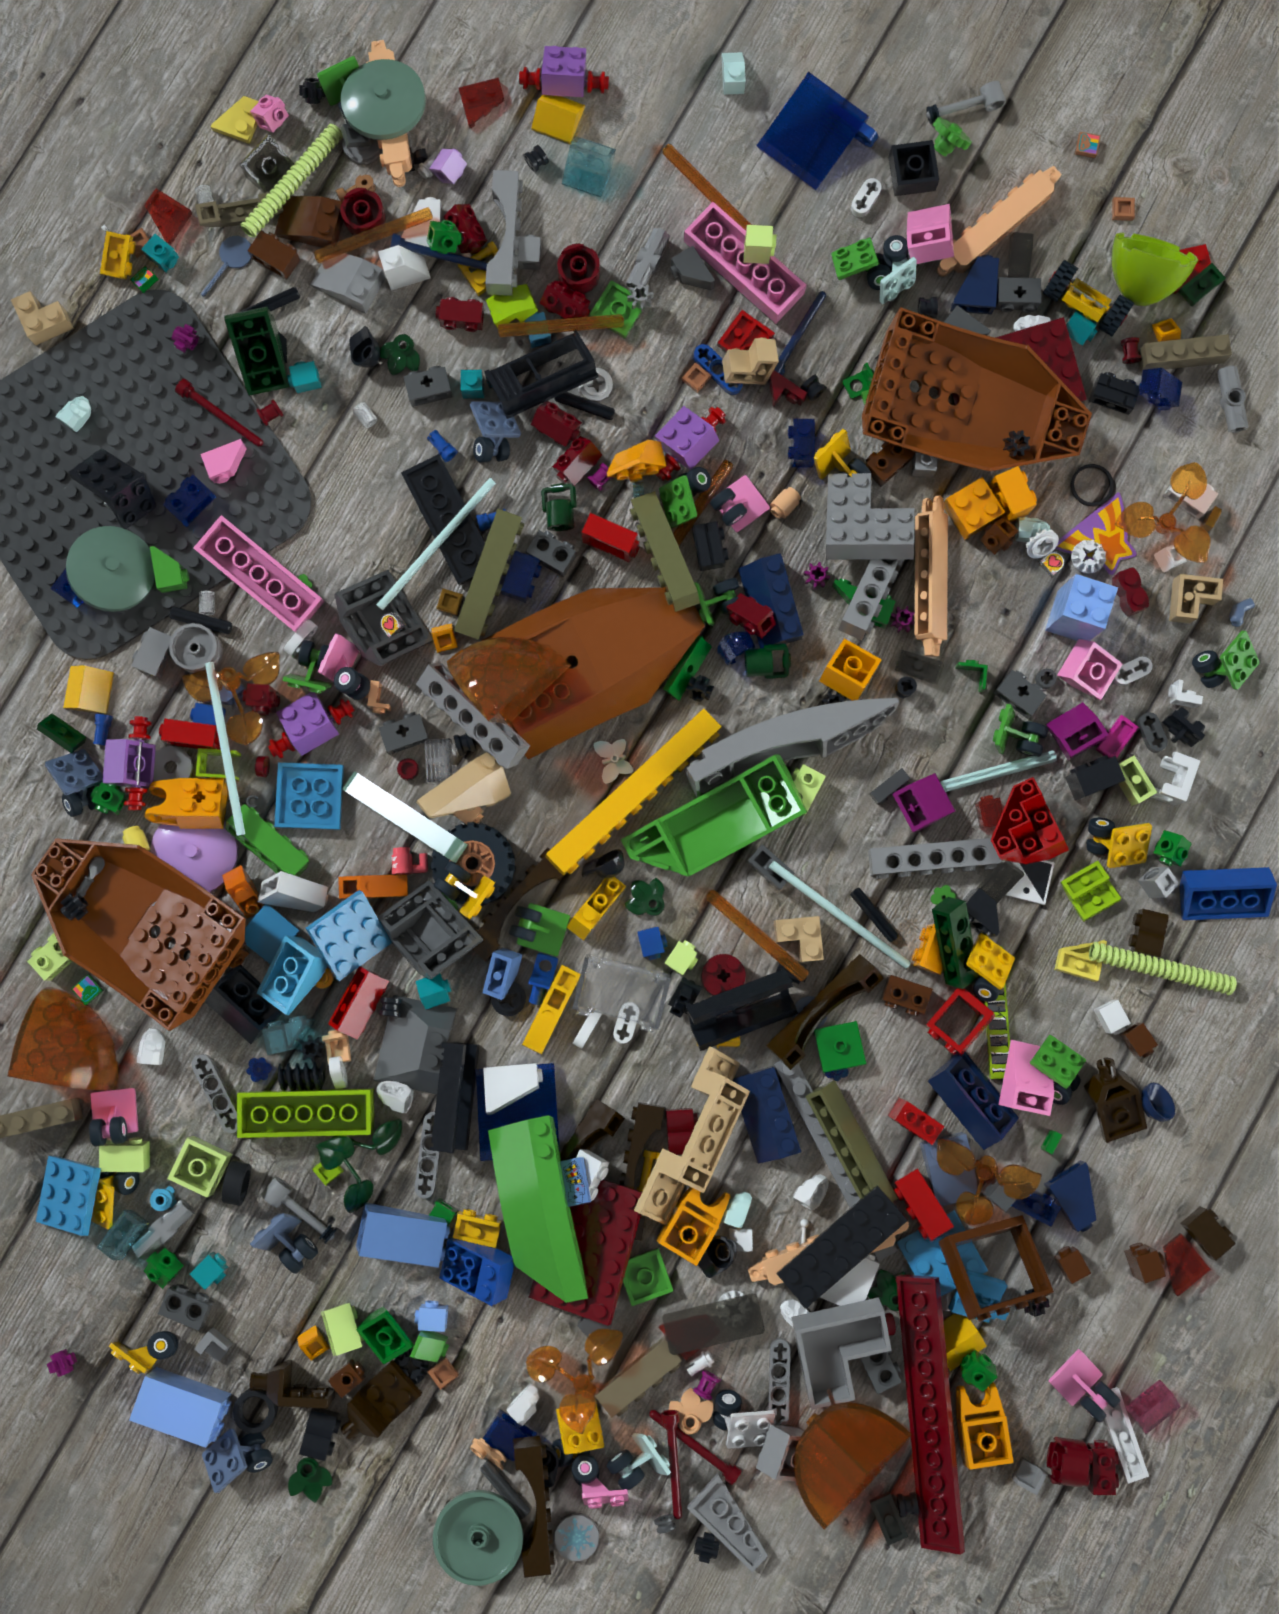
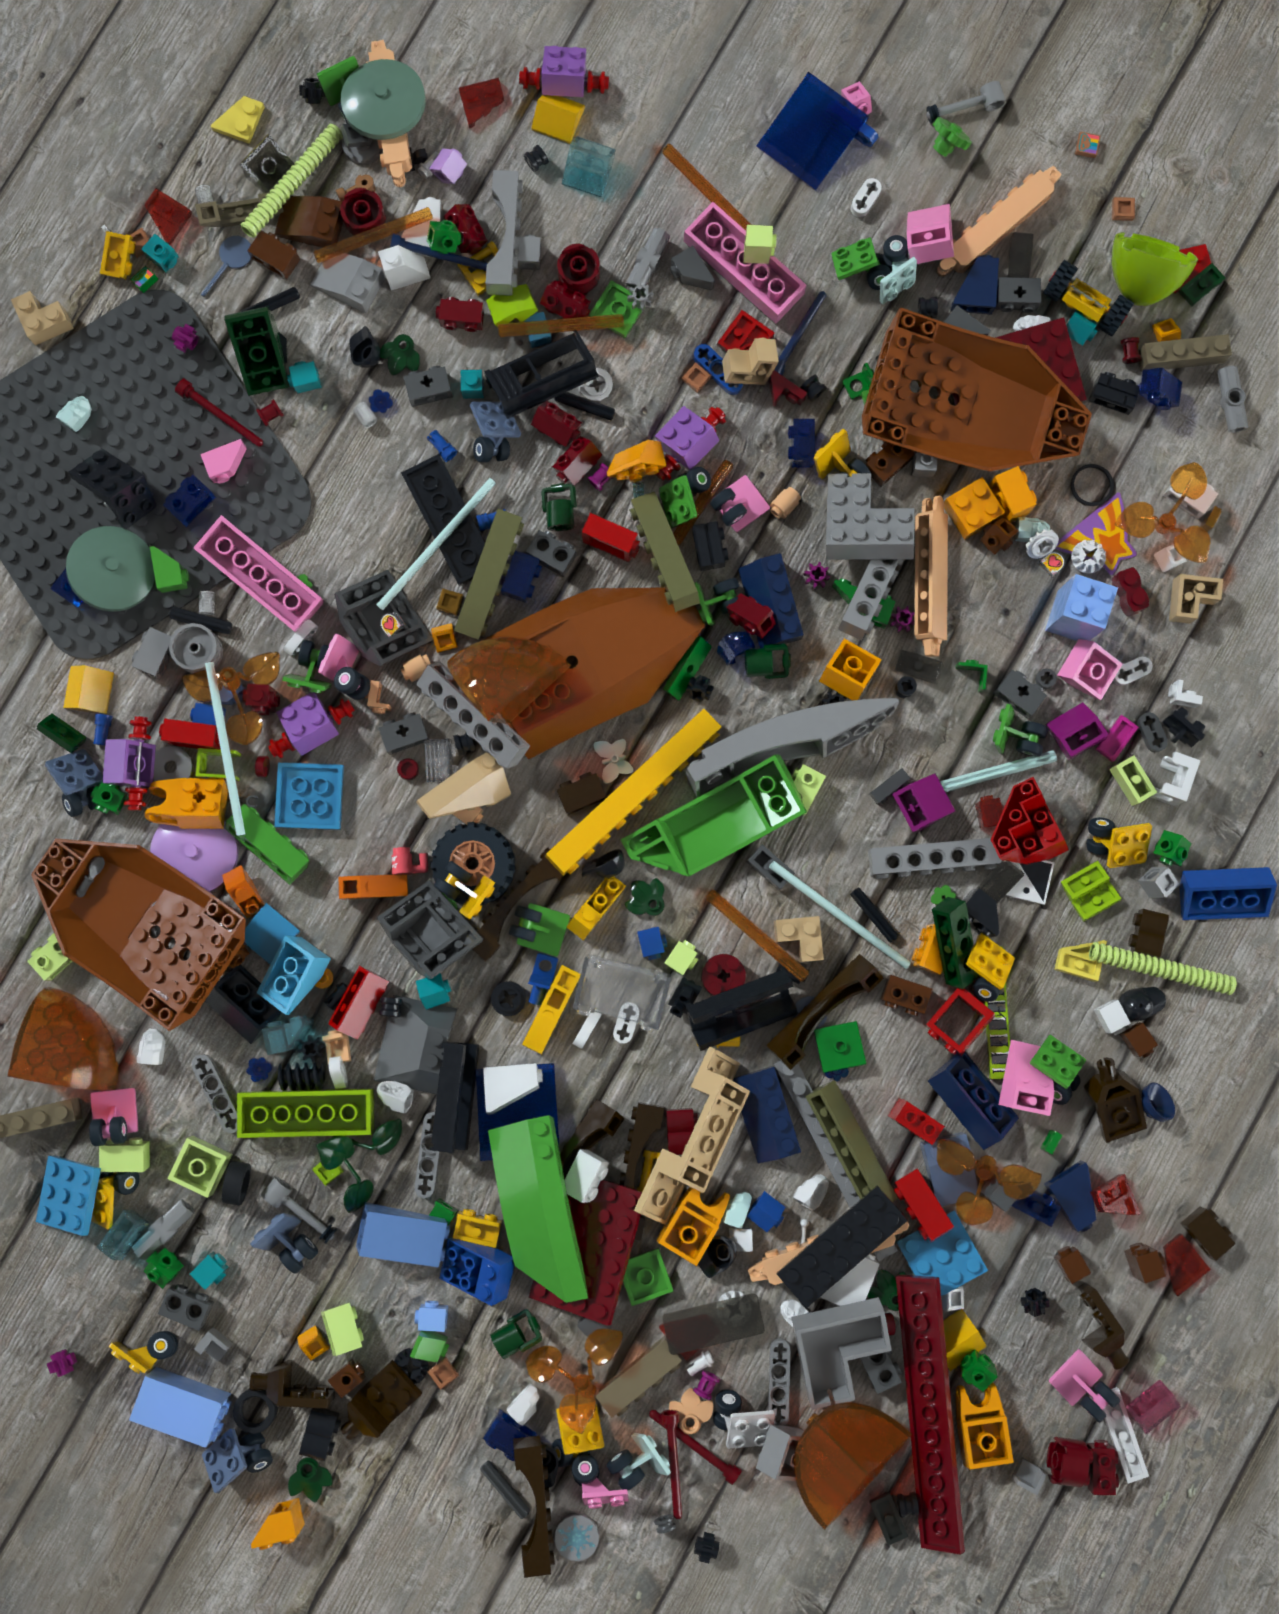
black gear [60,893,89,921] -> none
tile [71,974,104,1005] -> none
light yellow brick [122,826,150,851] -> none
medium azure brick [150,1186,177,1211] -> none
bright pink brick [250,94,289,132] -> none
white slope [258,871,328,912] -> none
dark azure plate [306,890,392,981] -> none
beam [343,771,468,863] -> none
green slope [356,1306,414,1365] -> none
sand green dish [433,1490,523,1586] -> none
light nougat plate [470,1438,507,1470] -> none
medium blue slope [482,948,522,1000] -> none
medium blue tile [560,1157,591,1207] -> none
light grey wing [687,1473,768,1573] -> none
light aqua slope [721,52,746,95] -> none
black brick [888,140,939,196] -> none
reddish brown window [939,1215,1054,1322] -> none
dark azure bracket [948,1270,1009,1323] -> none
black gear [1003,430,1030,457] -> none
black brick [1065,755,1126,801] -> none
bright green plate [1192,631,1260,690] -> none
sand blue arm [1229,598,1255,627] -> none
none -> light orange slope [251,1498,305,1550]
none -> black pin [324,982,348,1011]
none -> clear blue plant [369,389,393,413]
none -> light nougat brick [400,654,431,682]
none -> dark green piece [490,1309,542,1360]
none -> dark brown brick [557,772,607,816]
none -> blue brick [746,1191,786,1232]
none -> bright pink bracket [841,81,872,118]
none -> dark brown plate [1078,1283,1130,1370]
none -> clear red wing [1090,1174,1141,1215]
none -> black cap [1119,987,1166,1022]

